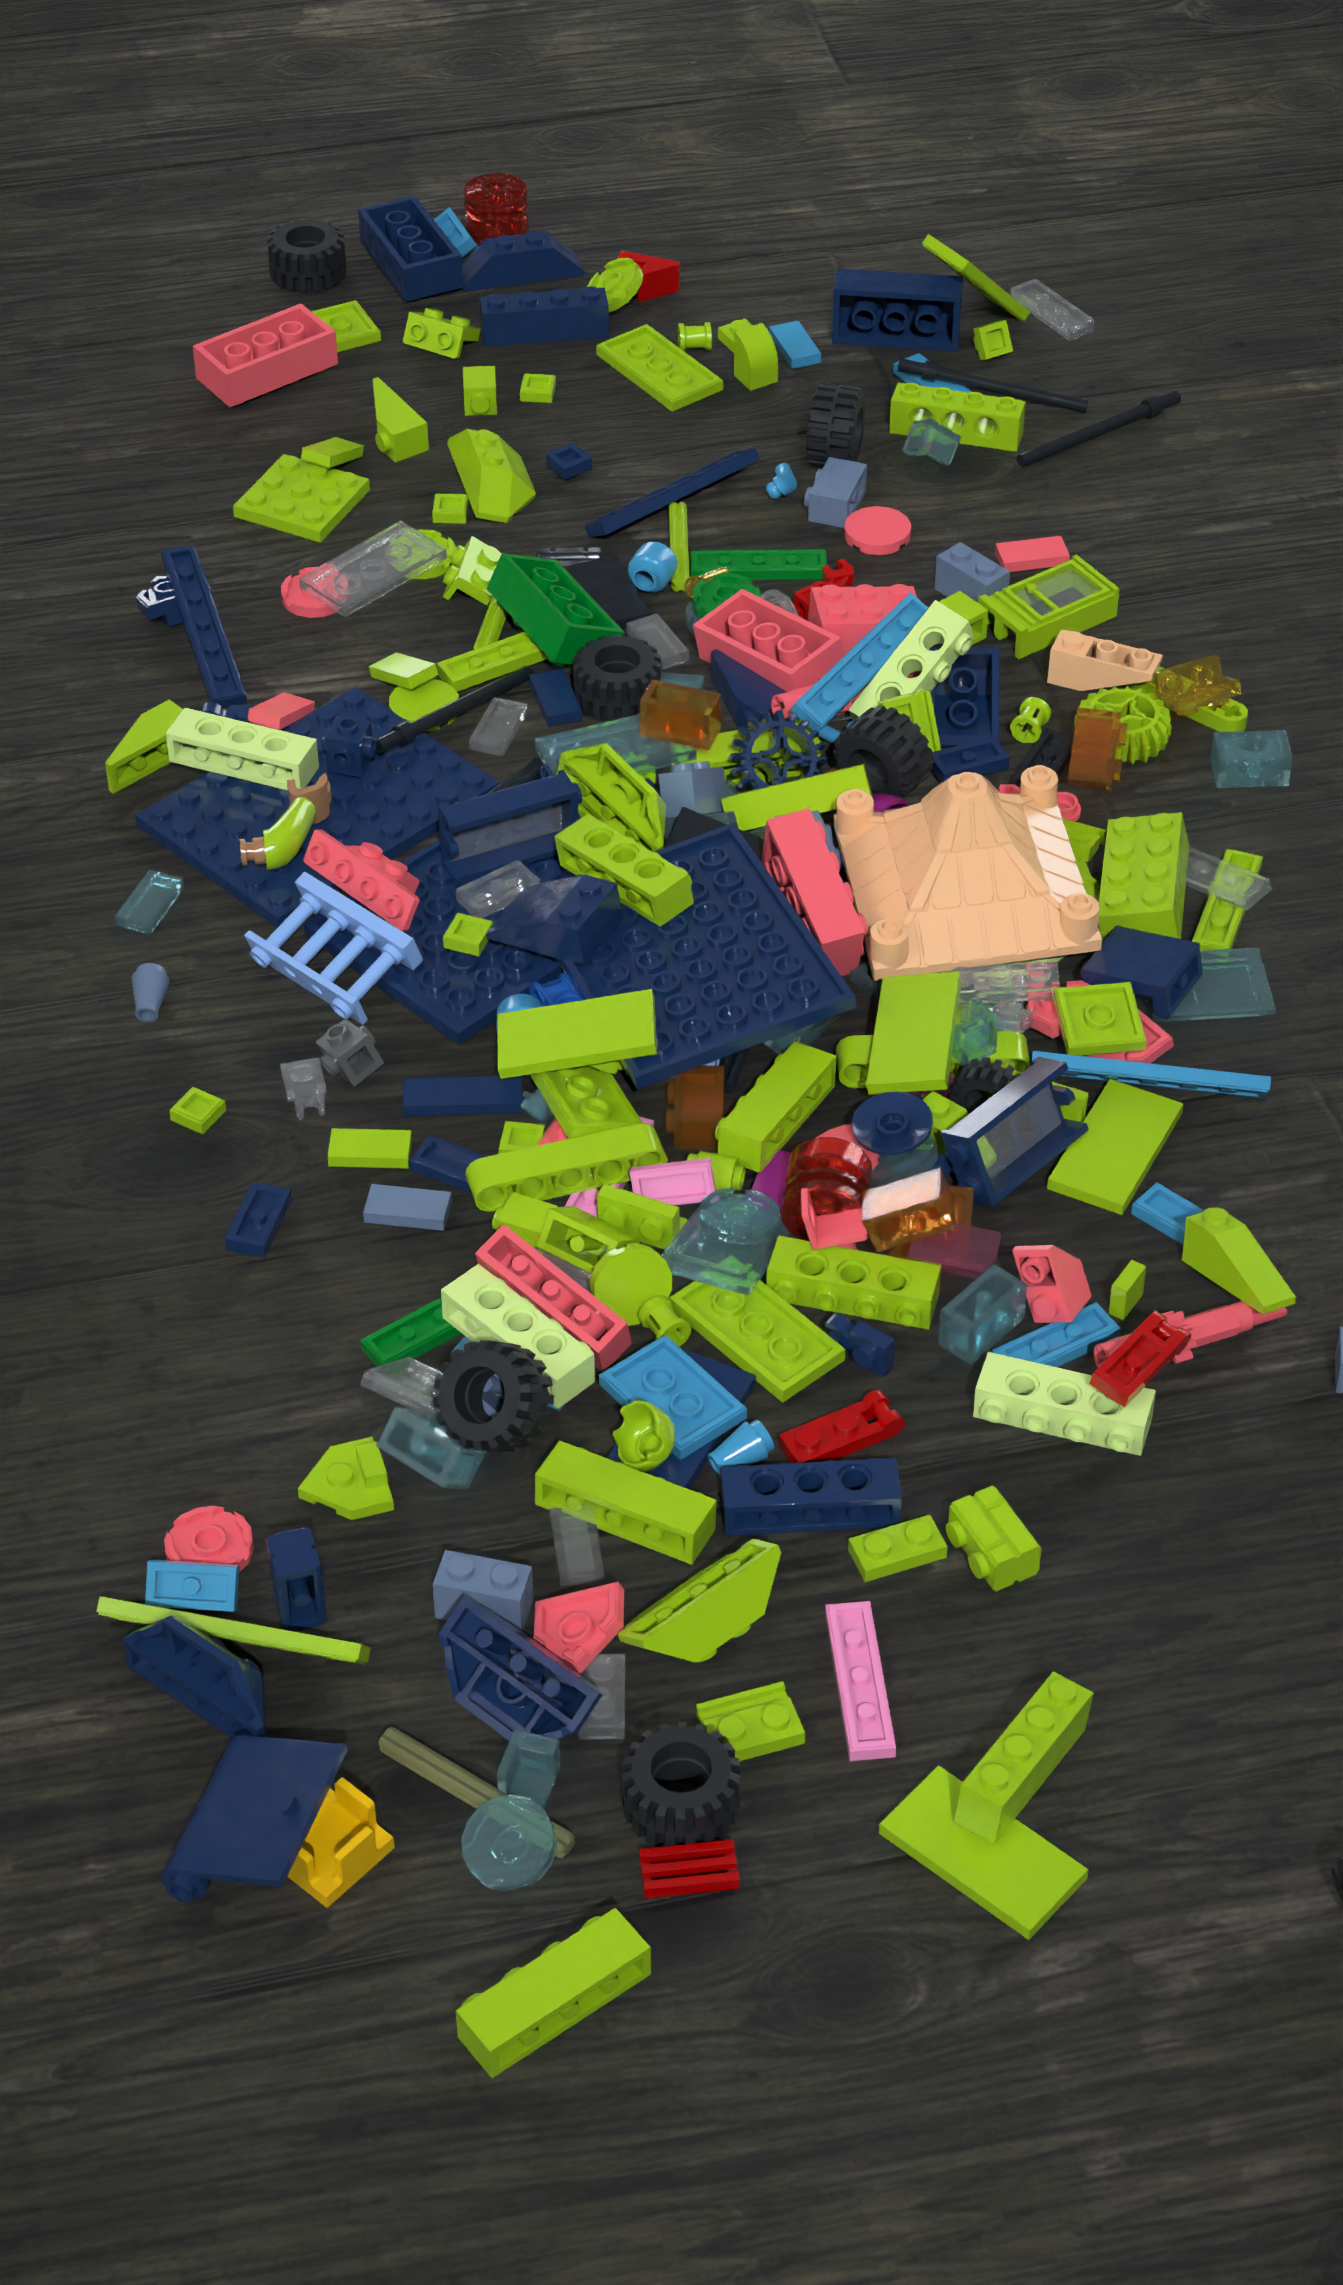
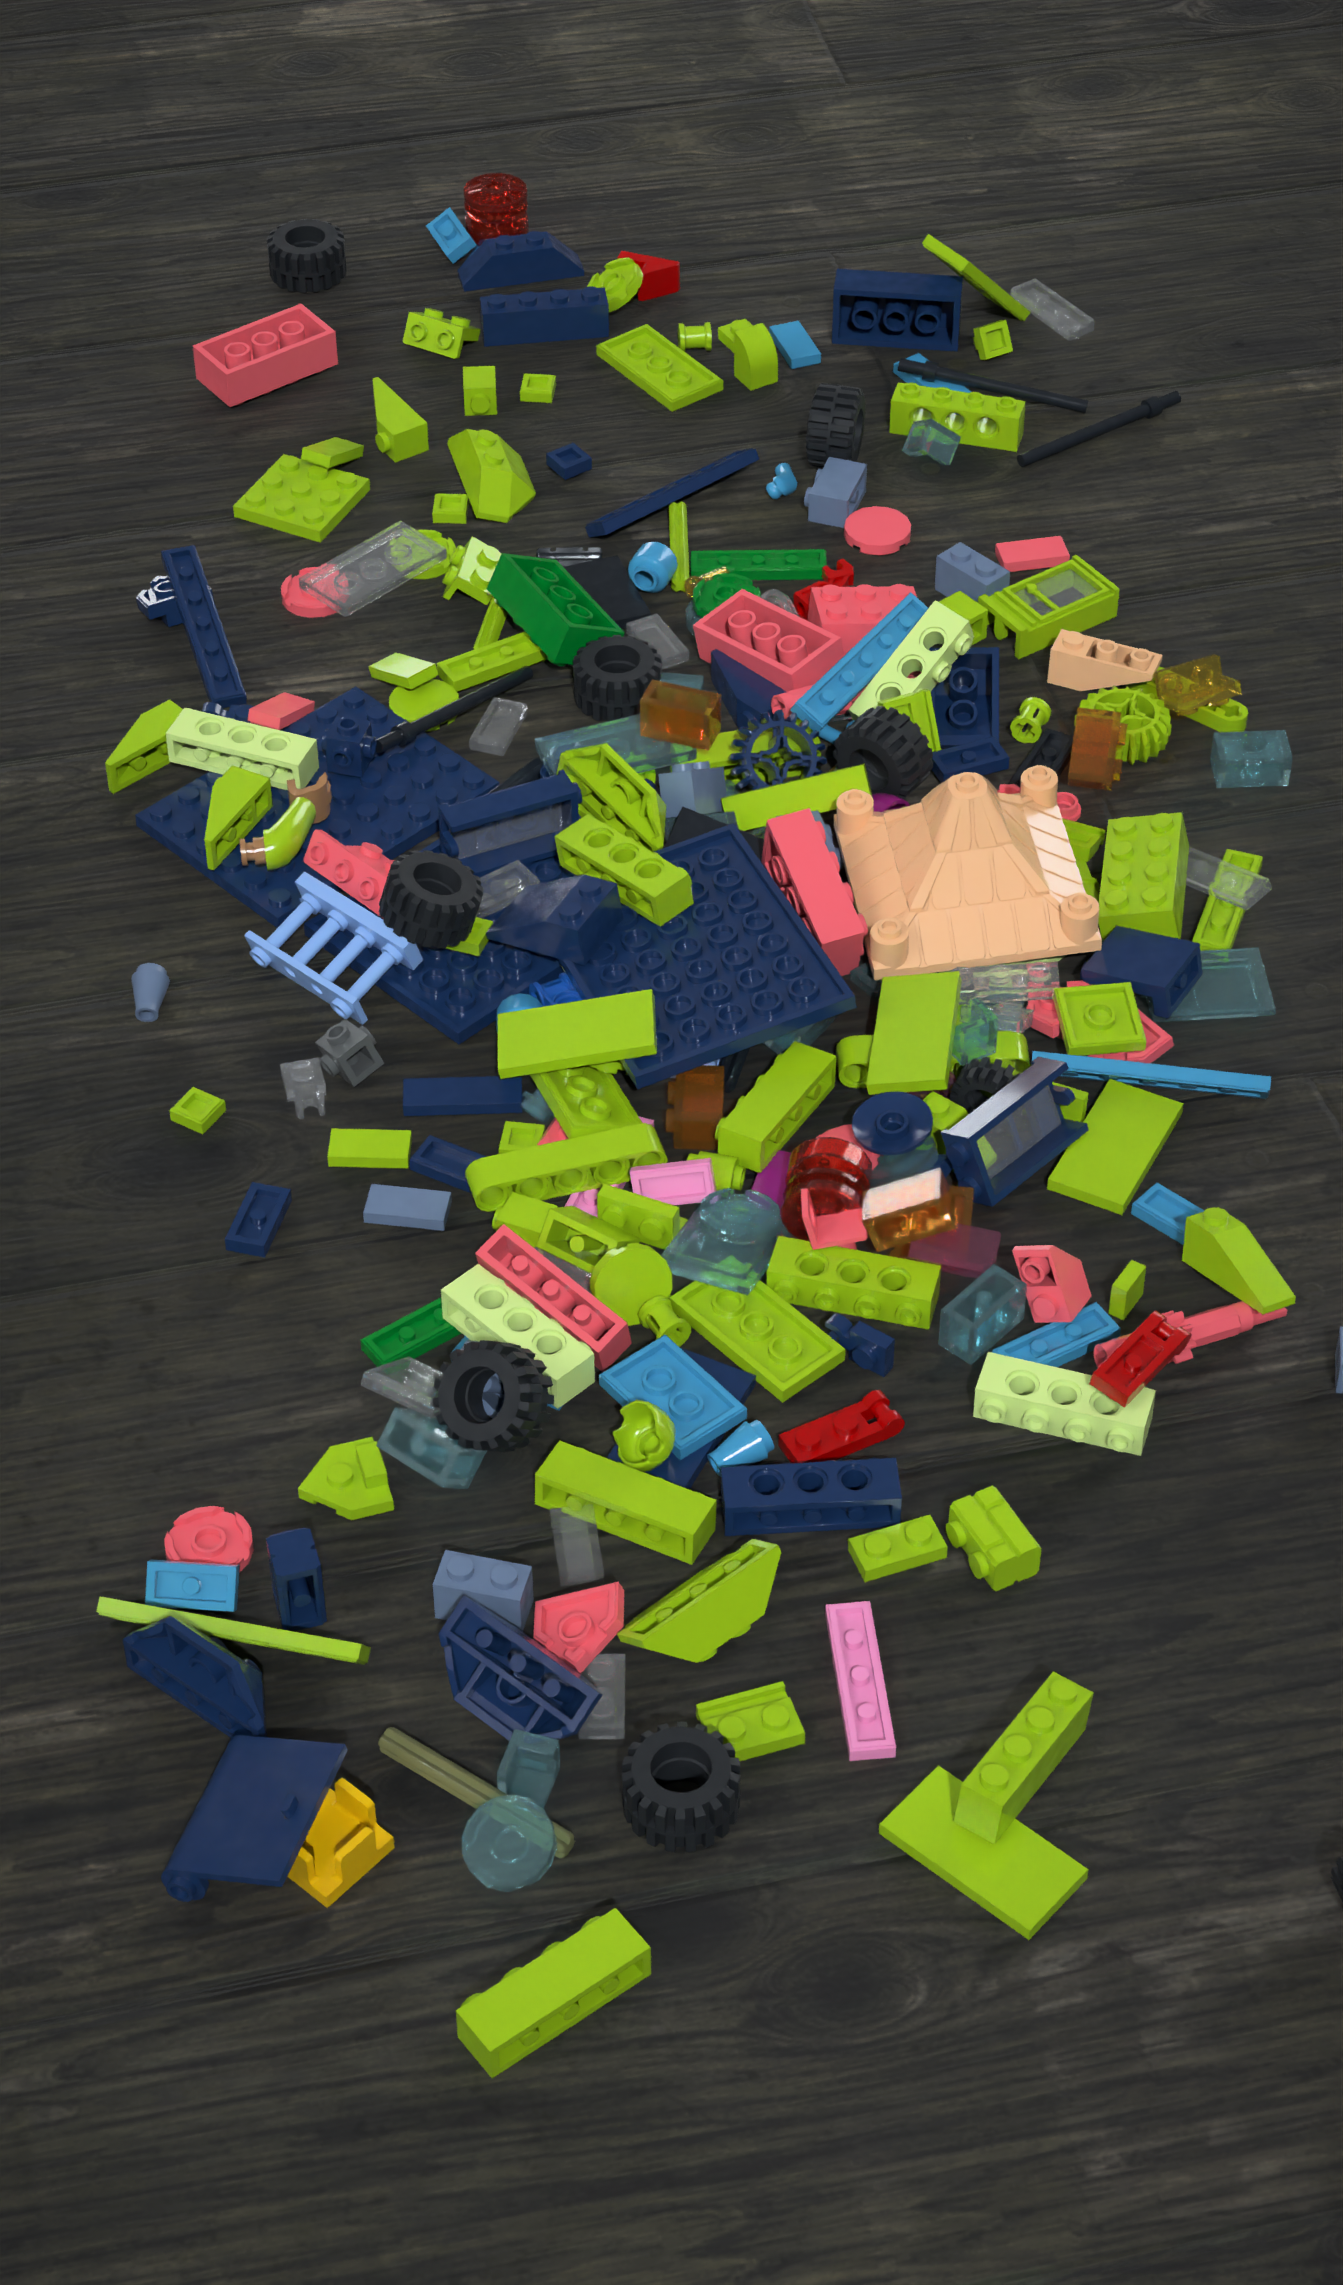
clear light blue tile [115,870,184,934] -> none
lime tile [312,300,381,352] -> none
dark blue brick [358,195,463,302] -> none
dark blue tile [529,669,582,727] -> none
red tile [639,1840,740,1899] -> none
none -> lime slope [204,765,273,870]
none -> black tyre [379,850,484,948]

